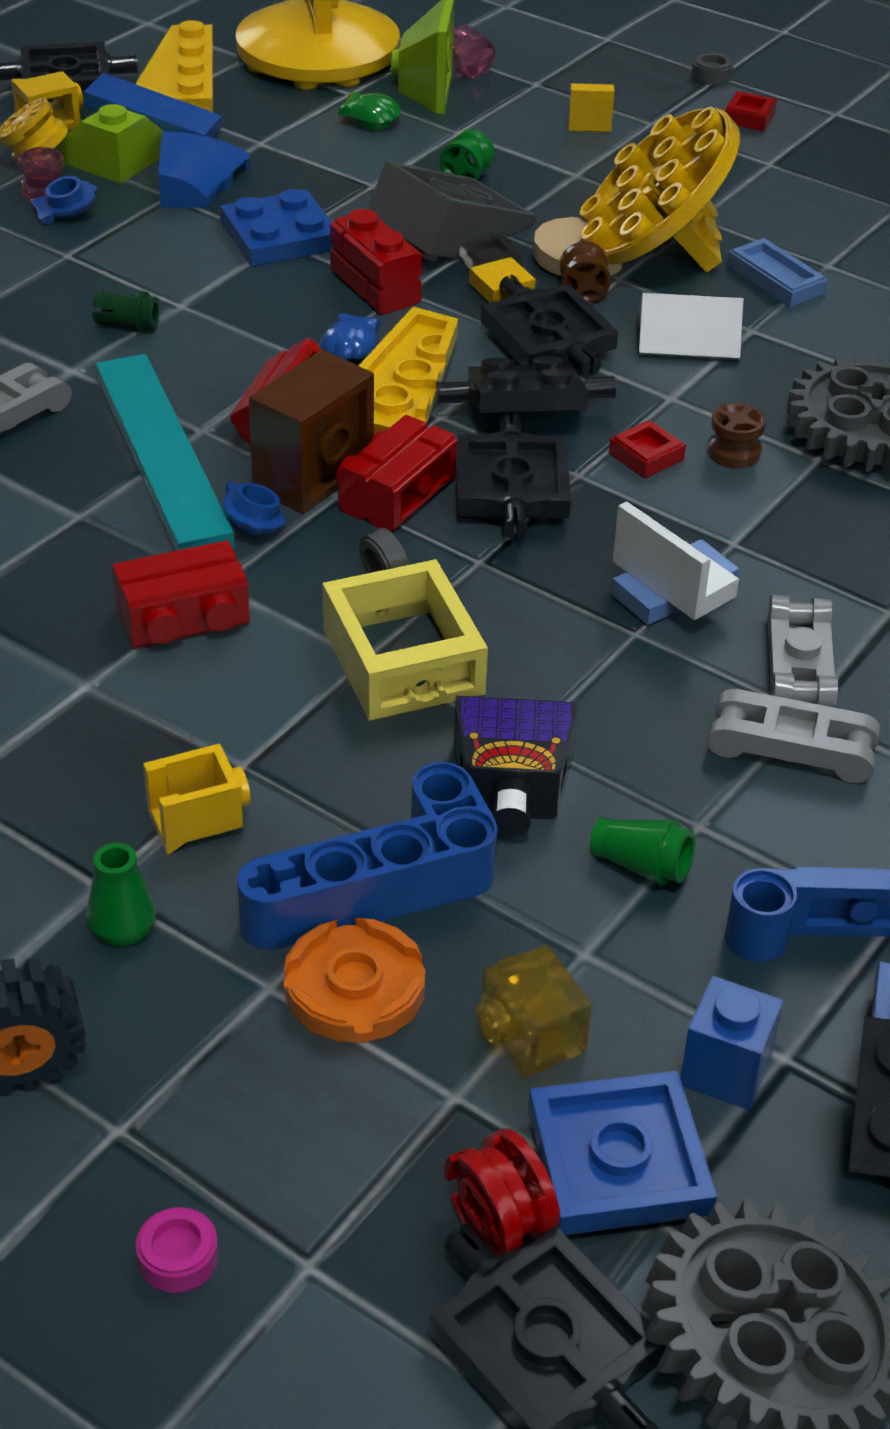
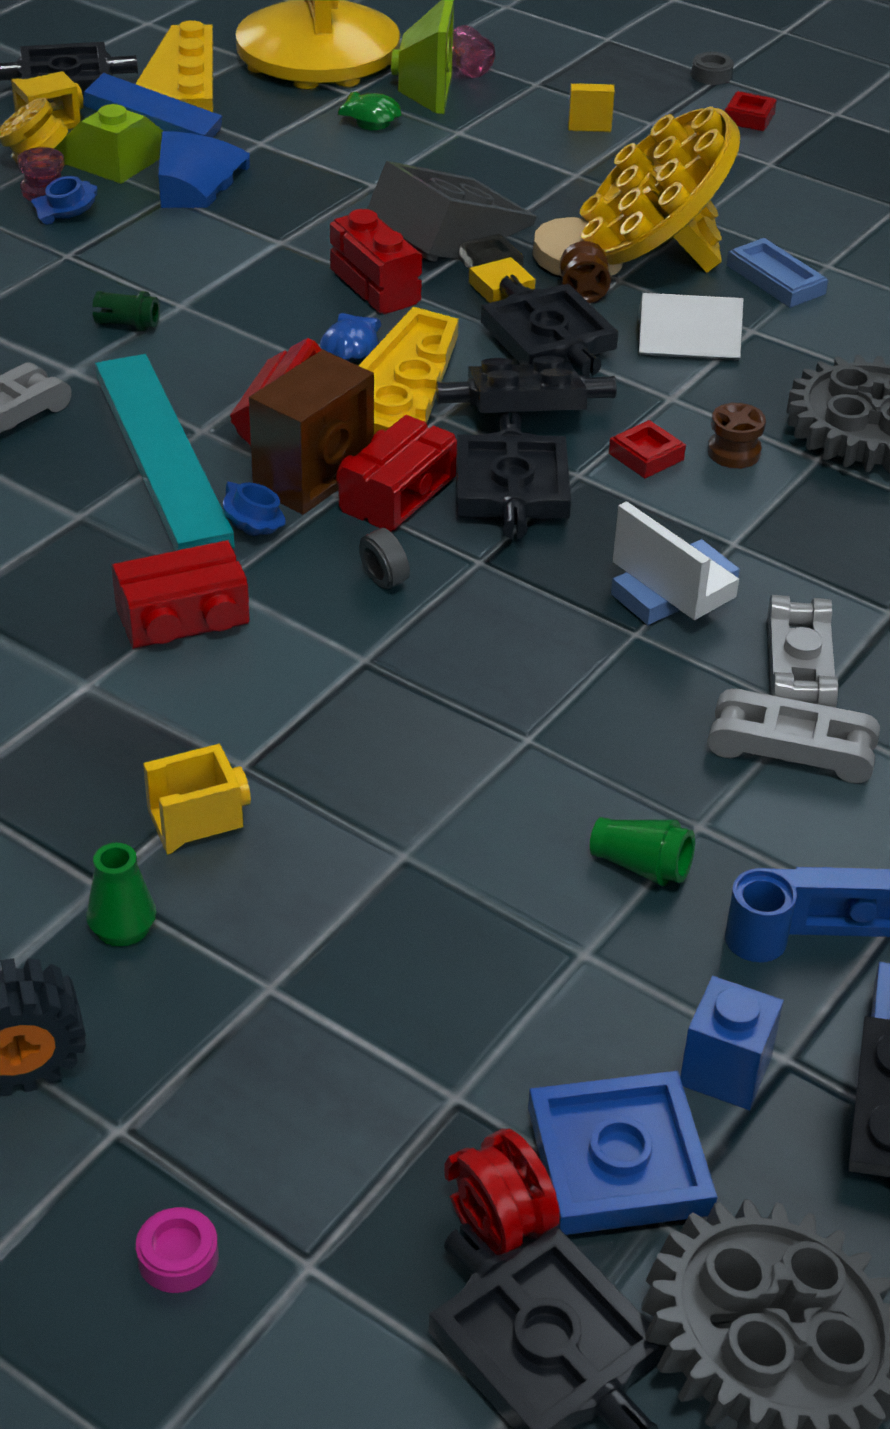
blue plate [220,189,334,267] -> none
blue beam [237,762,498,950] -> none
orange tile [283,918,426,1043] -> none
light yellow window [322,559,488,721] -> none
green wheel [439,129,495,180] -> none
torso [453,695,578,836] -> none
clear yellow brick [476,944,592,1078] -> none

